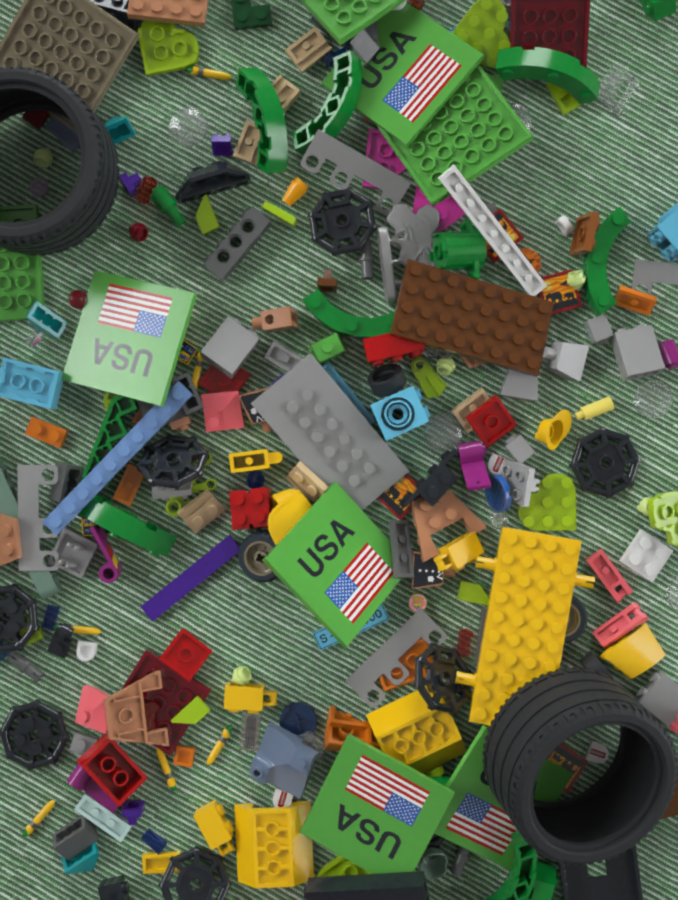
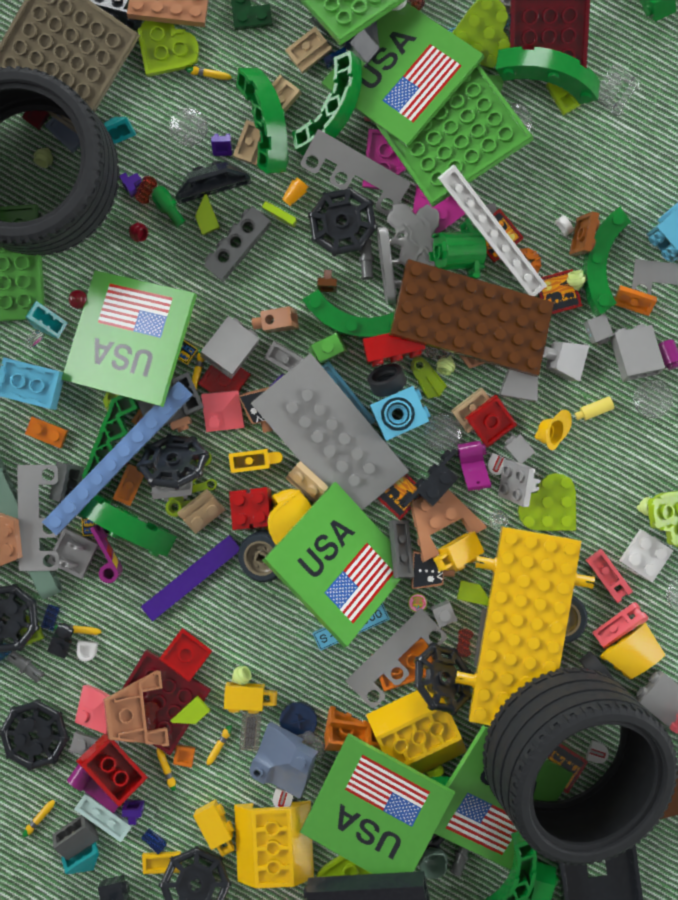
clear purple plate [29,177,49,197] -> none
clear blue plate [246,470,265,489] -> none
blue tile [484,474,512,513] -> none
black plate [569,427,641,499] -> none
none -> light grey brick [431,600,457,628]

